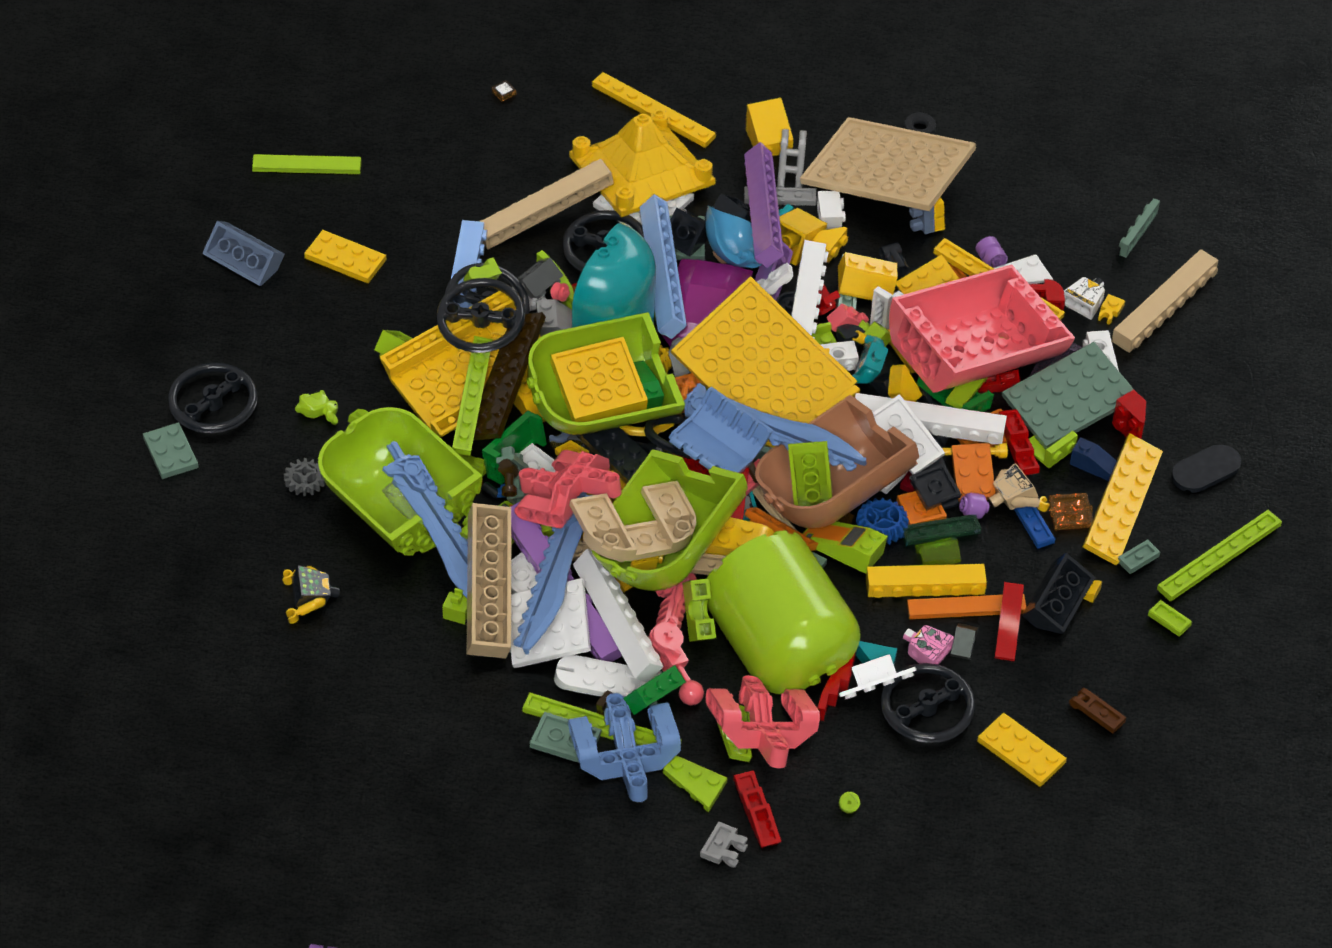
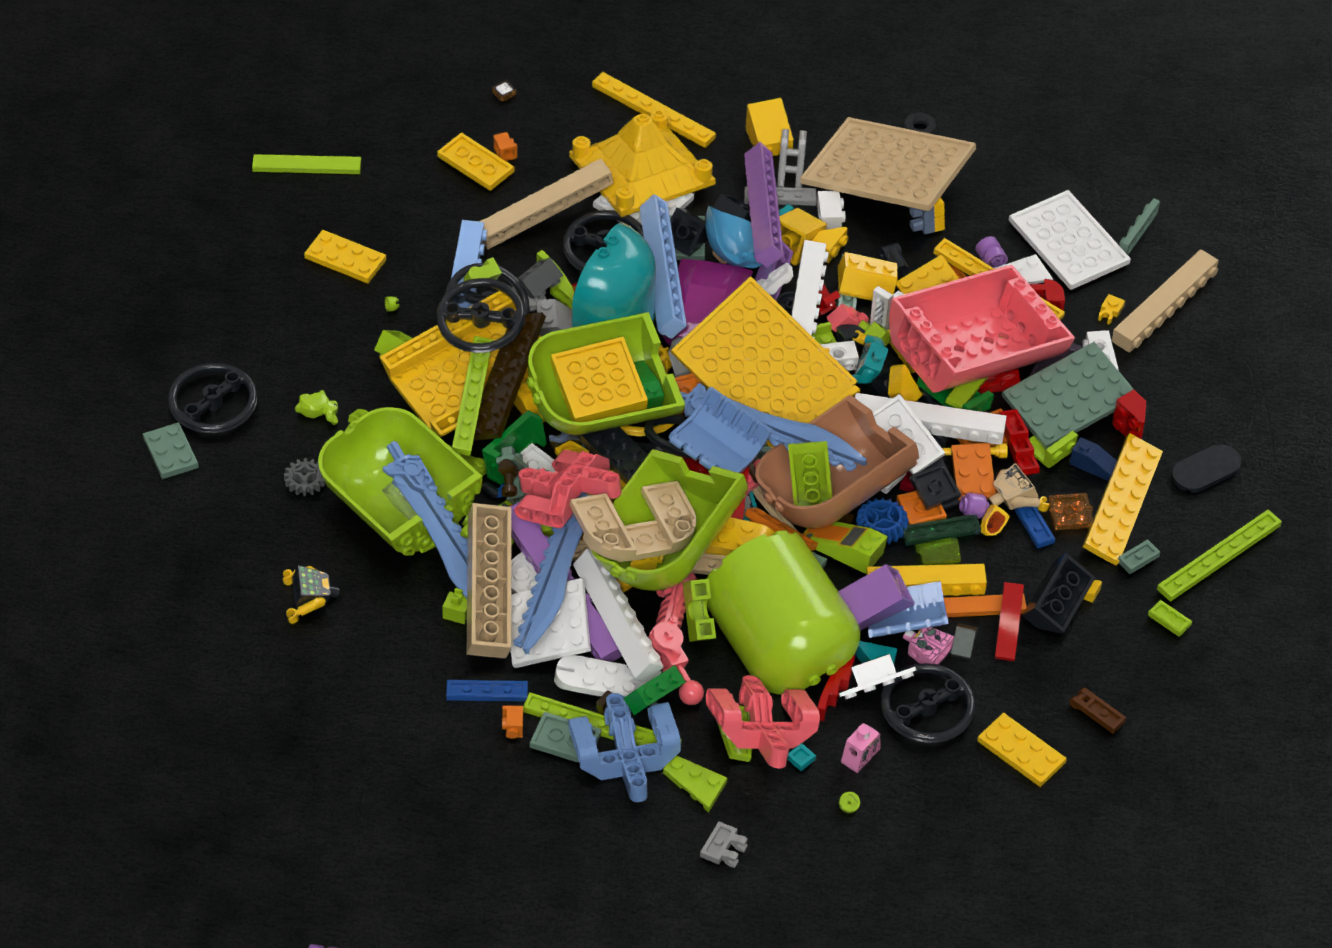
sand blue slope [202,221,285,286] -> none
coral wheel [550,282,570,302] -> none
orange bar [677,375,696,400] -> none
red slope [733,770,781,848] -> none
white torso [1064,277,1105,320] -> none
none -> lime hinge [385,296,399,311]
none -> yellow plate [437,133,514,191]
none -> blue tile [446,680,528,701]
none -> orange brick [494,132,517,161]
none -> orange brick [502,706,523,738]
none -> teal plate [787,743,816,771]
none -> medium lavender slope [838,564,915,630]
none -> bright pink torso [841,723,881,773]
none -> medium blue hinge [868,581,949,638]
none -> rock [980,505,1010,536]
none -> white plate [1009,190,1131,290]

